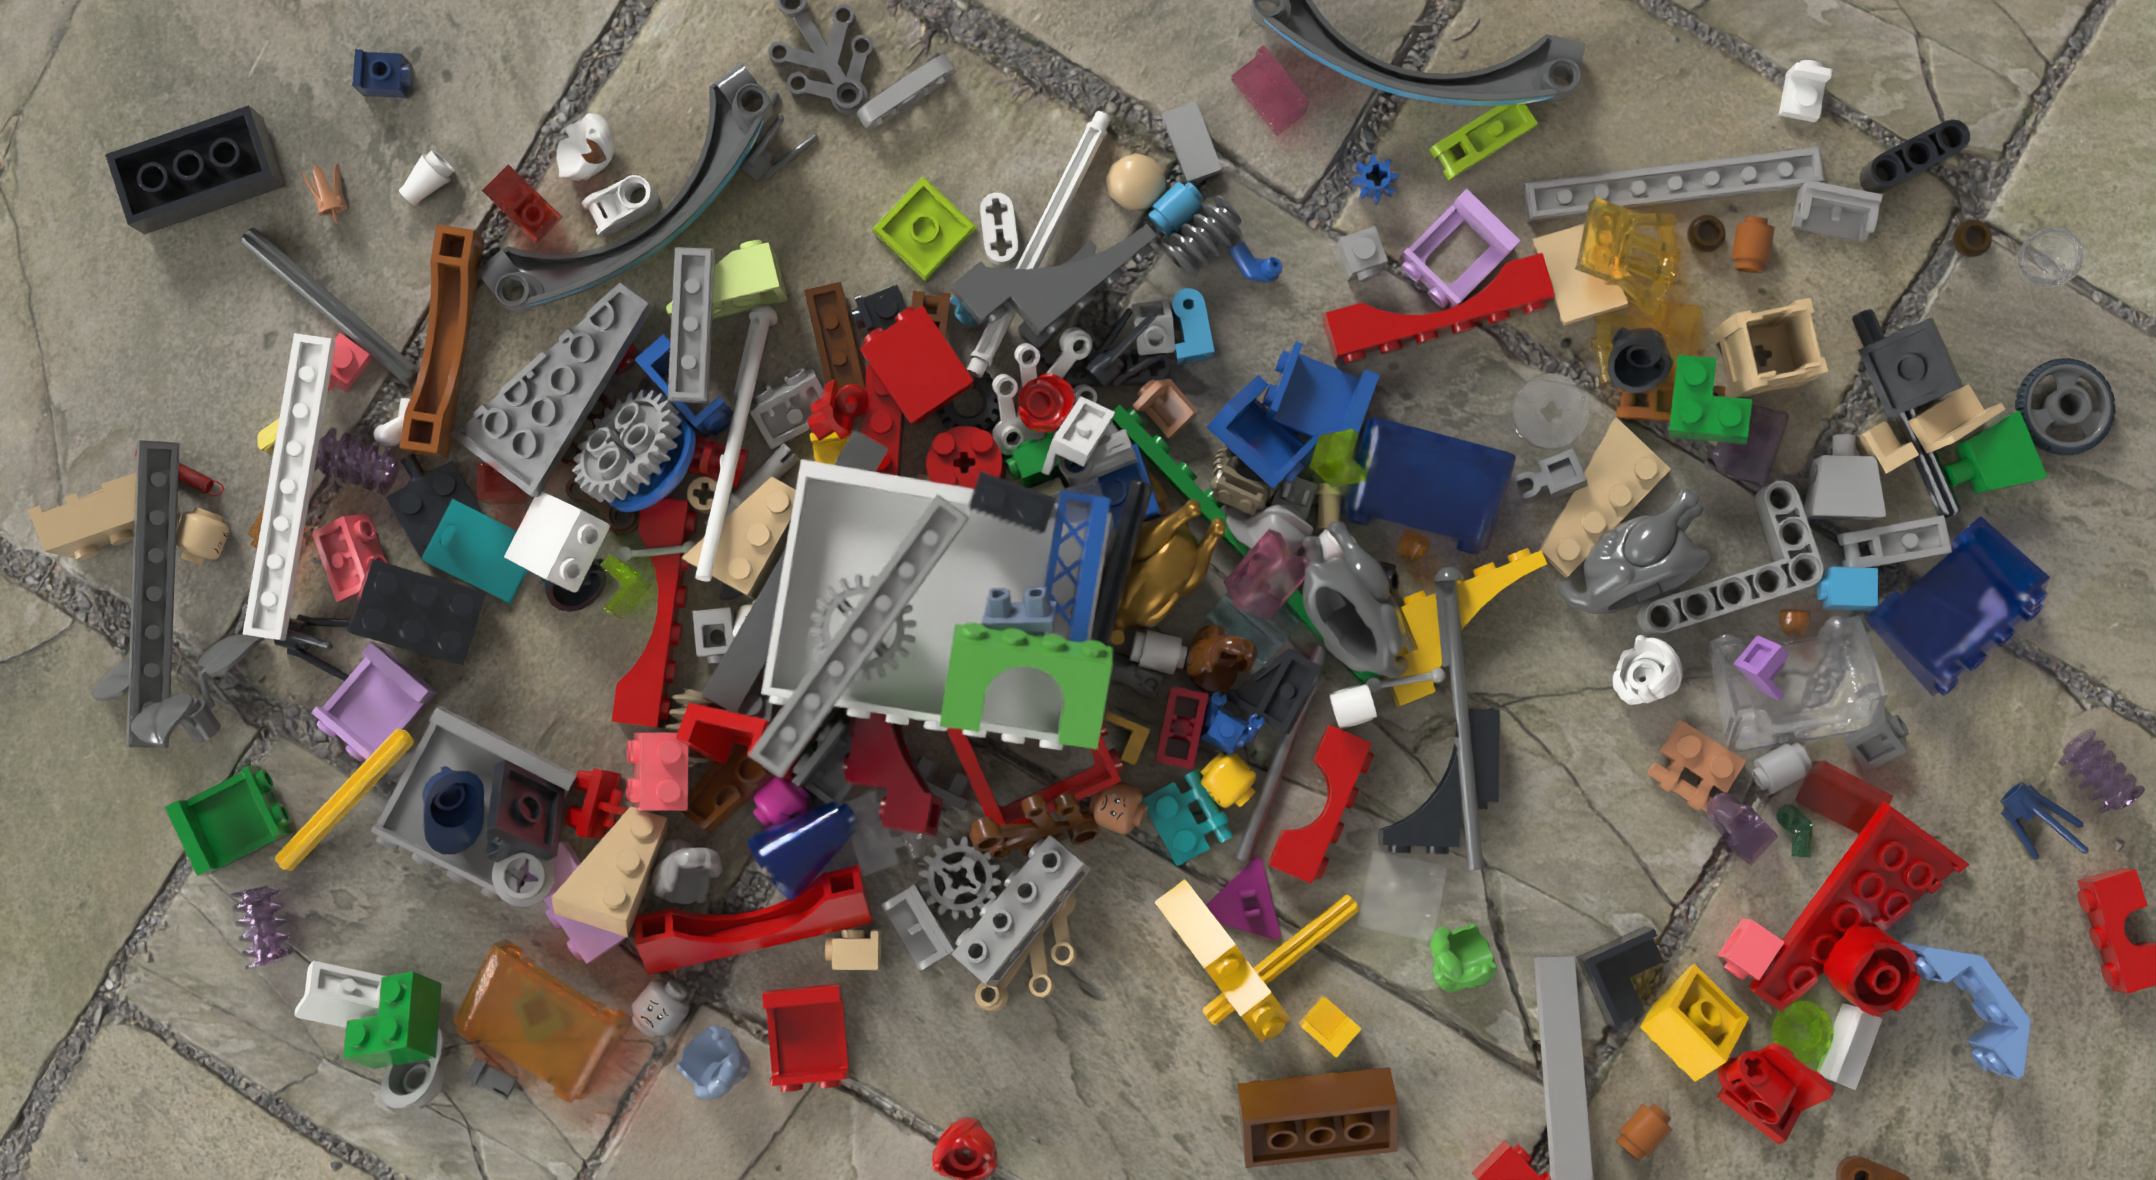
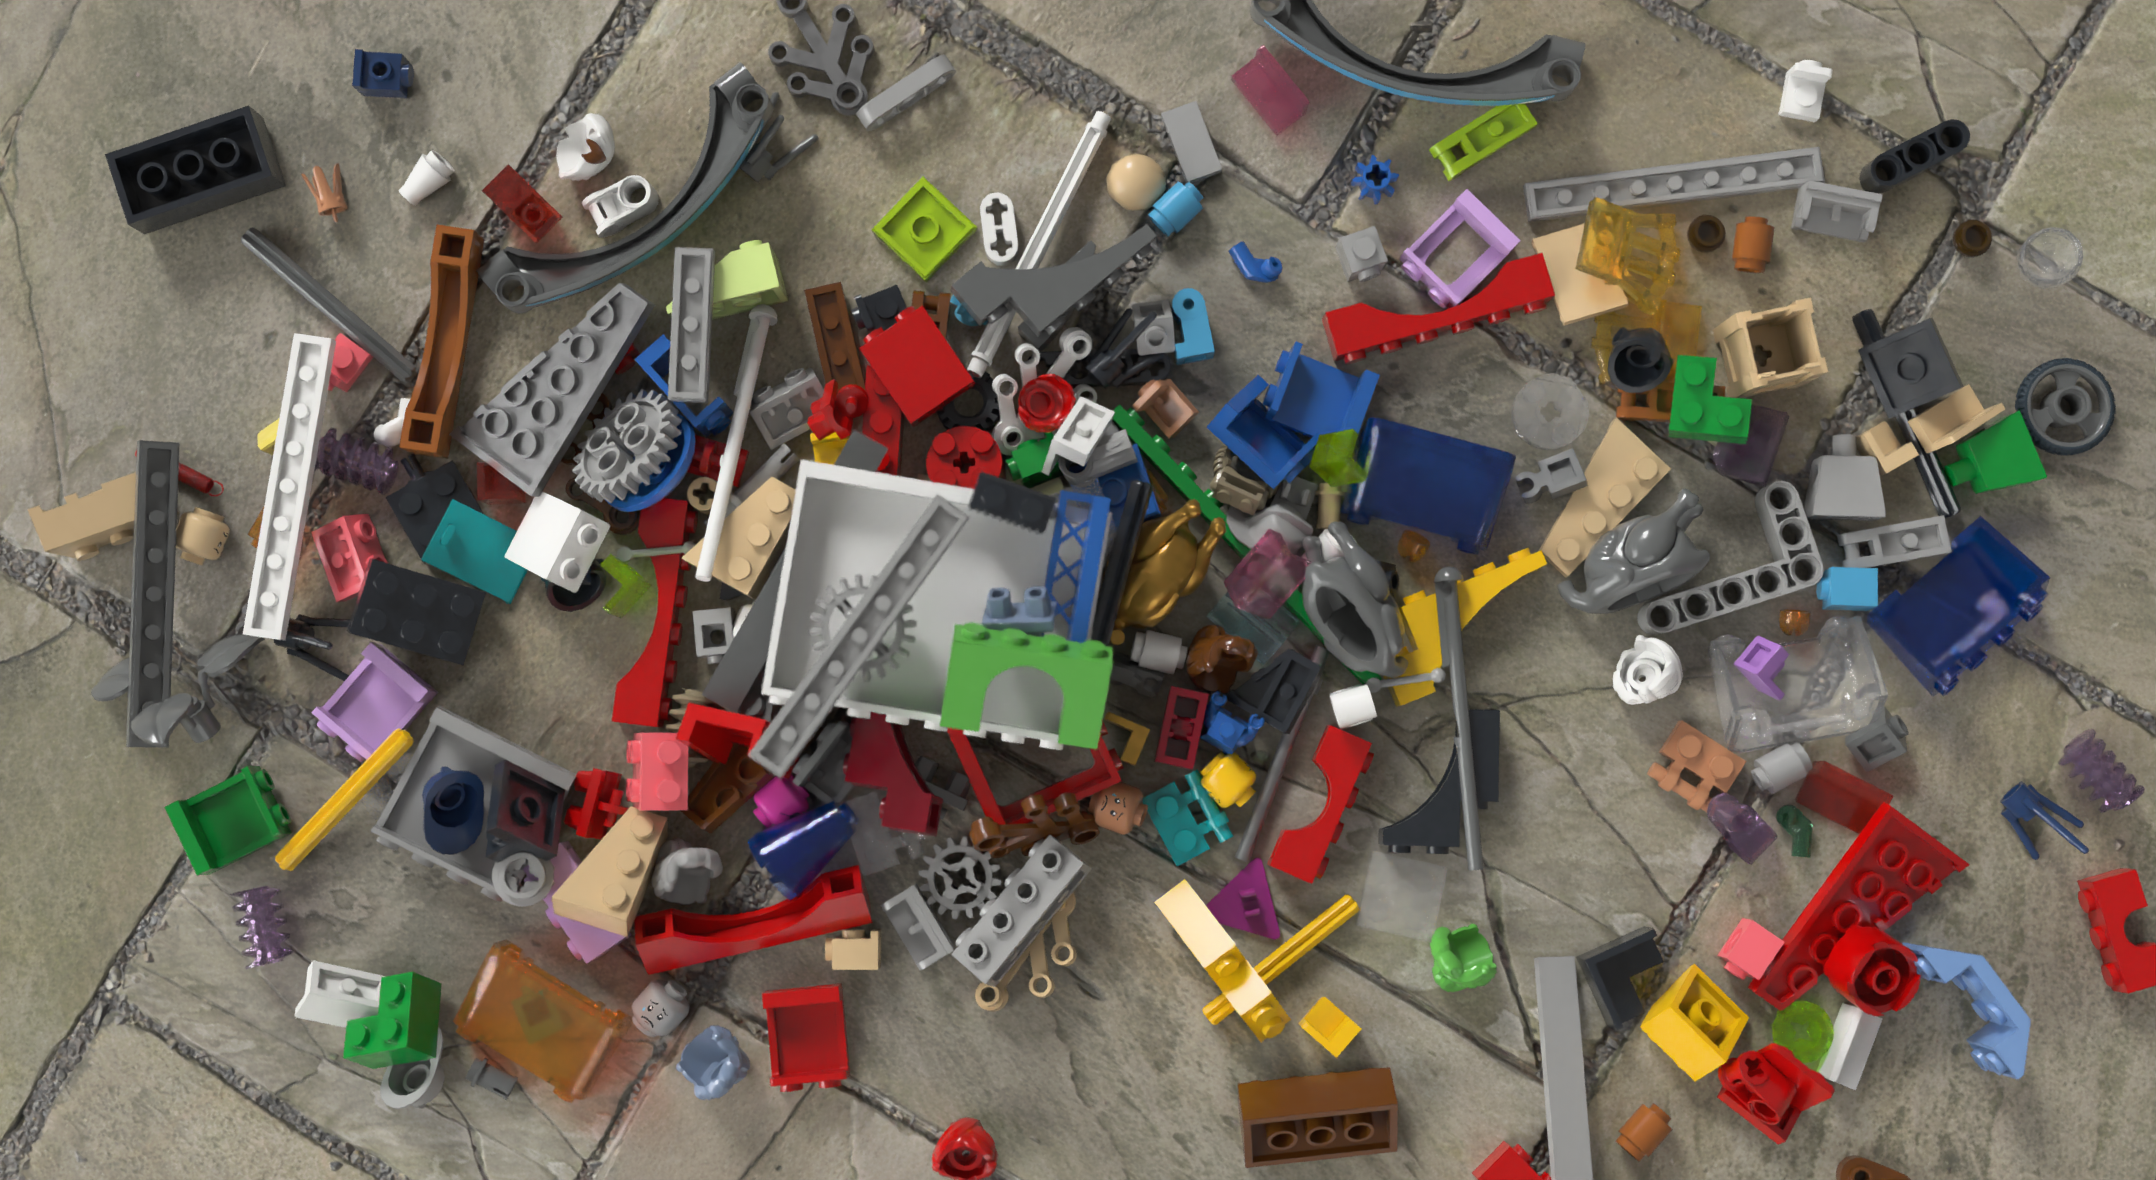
dark grey piece [1161,195,1243,277] -> none

